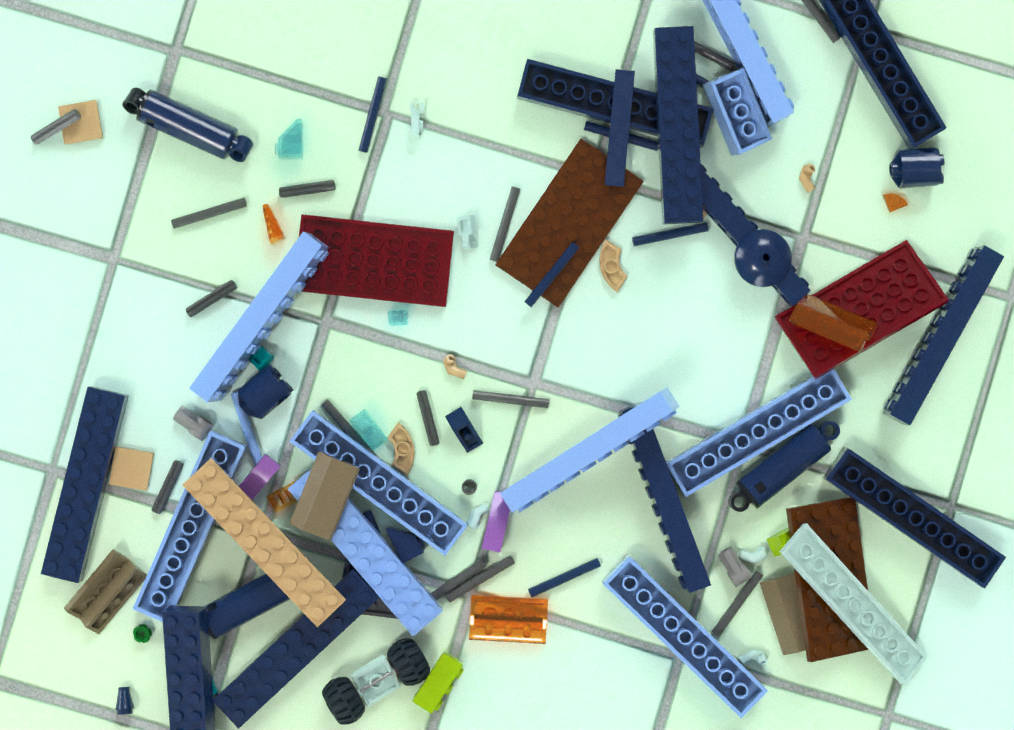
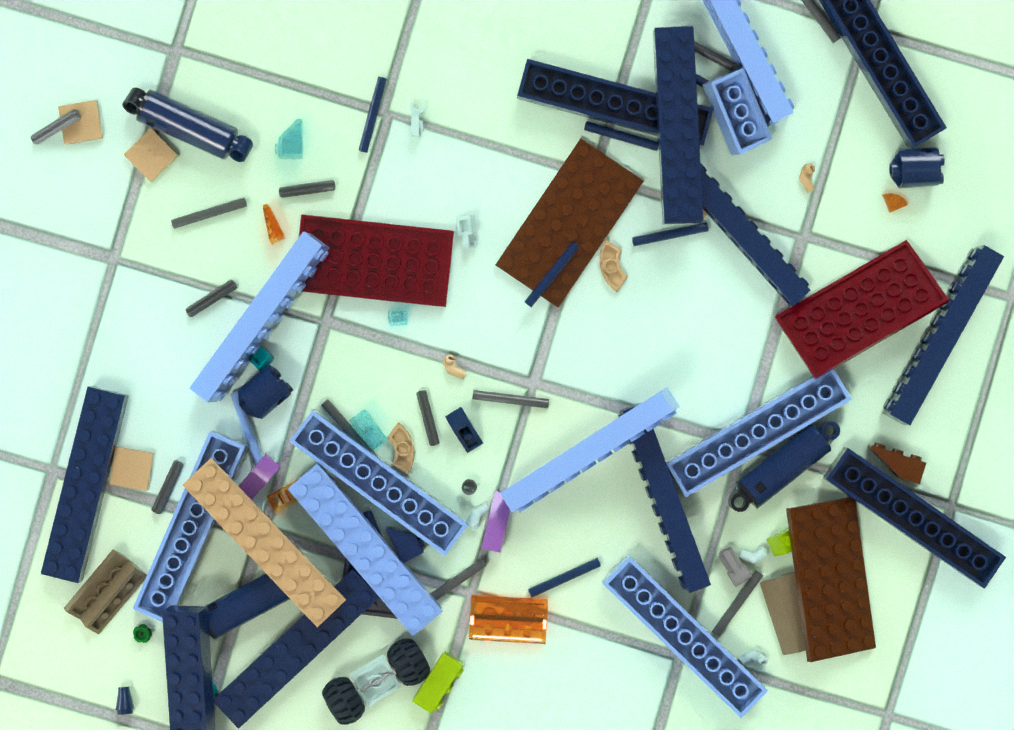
light grey piece [172,405,214,441] -> none
dark tan slope [290,451,360,541] -> none
dark grey piece [445,555,515,603] -> none
dark grey piece [489,186,521,262] -> none
dark blue tile [605,69,635,187] -> none
dark blue dish [734,229,792,287] -> none
light aqua plate [779,523,928,685] -> none
clear orange slope [789,294,878,352] -> none
none -> tan tile [123,128,178,183]
none -> reddish brown slope [867,442,926,485]

